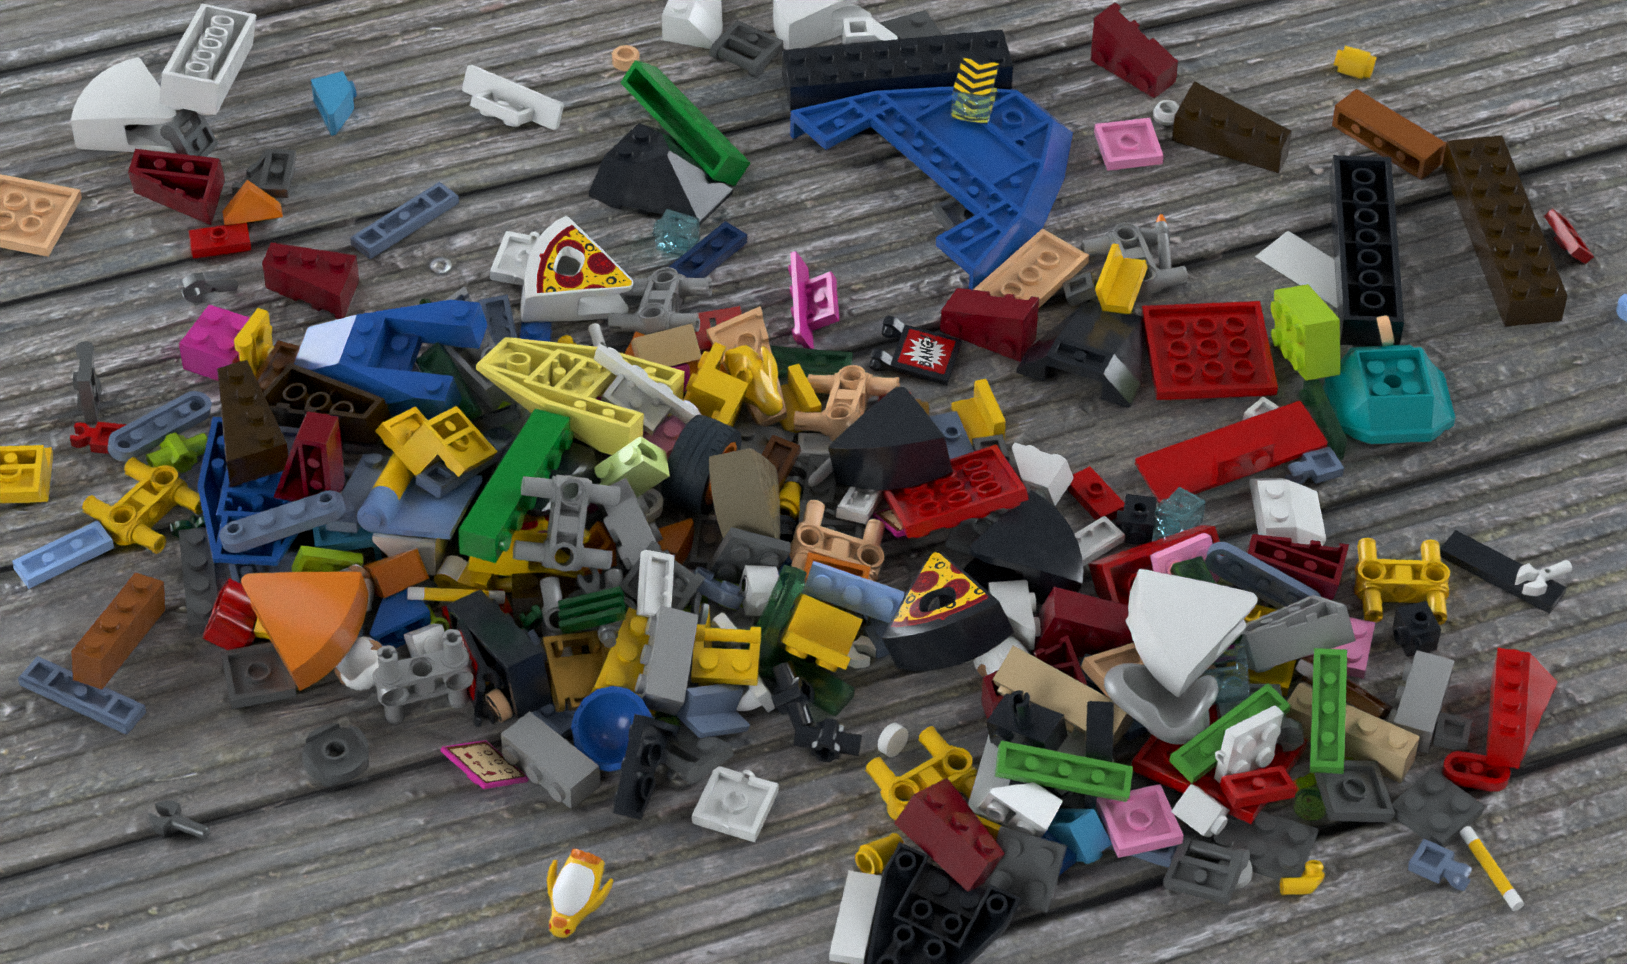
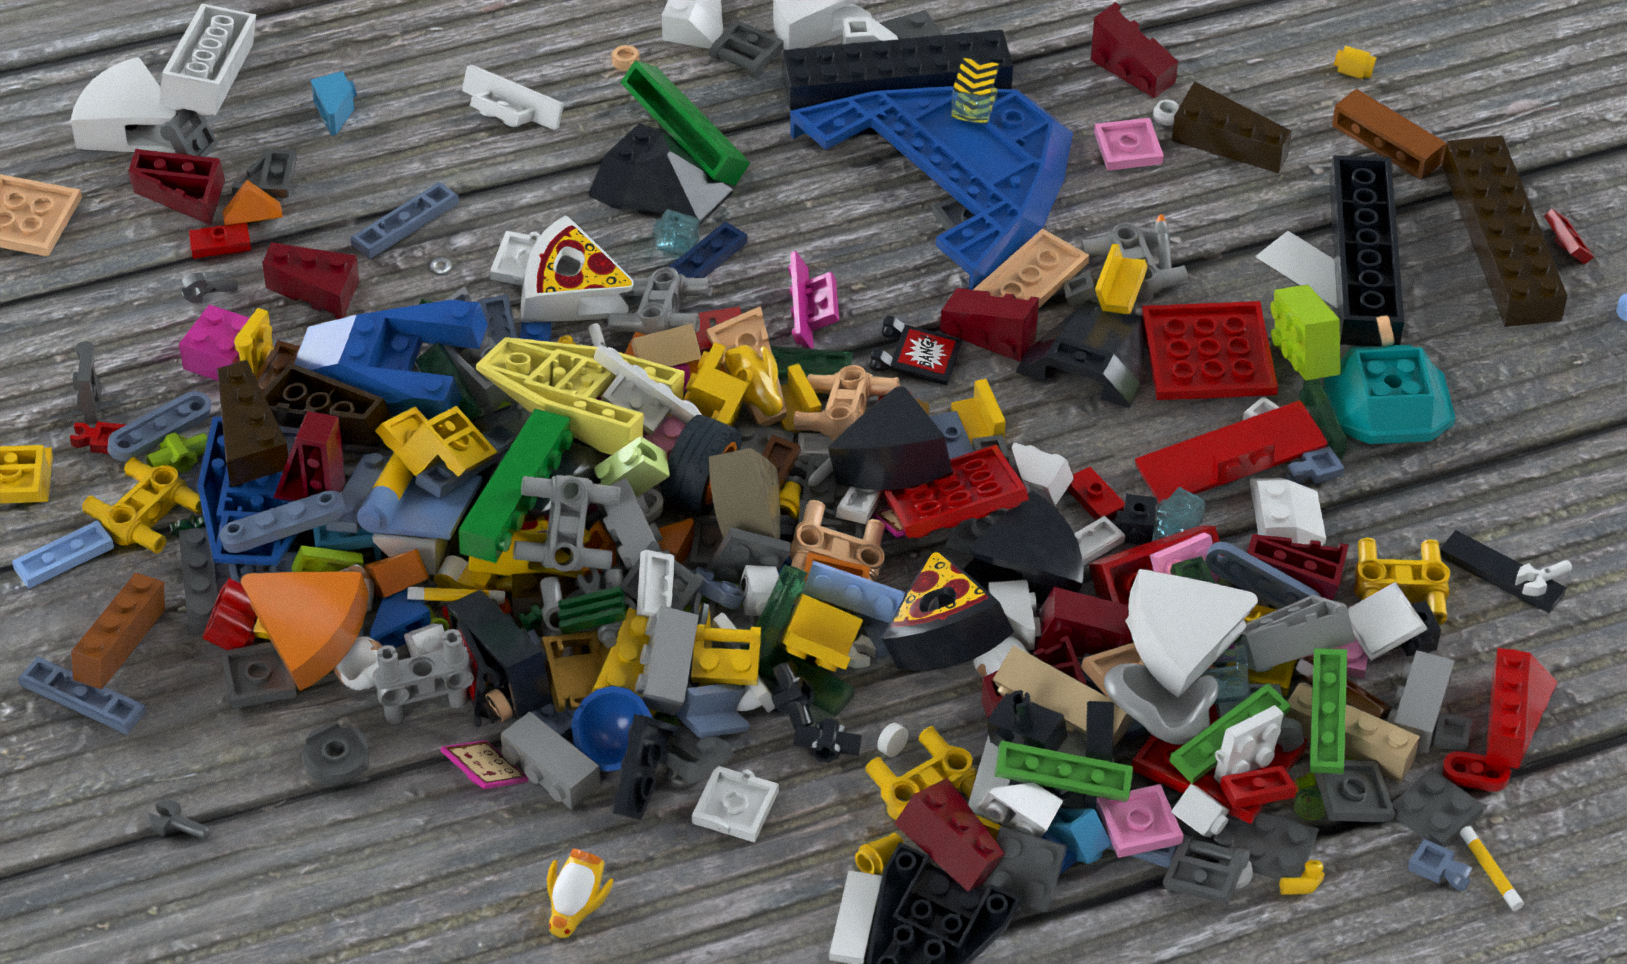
none -> white piece [1347,582,1427,661]

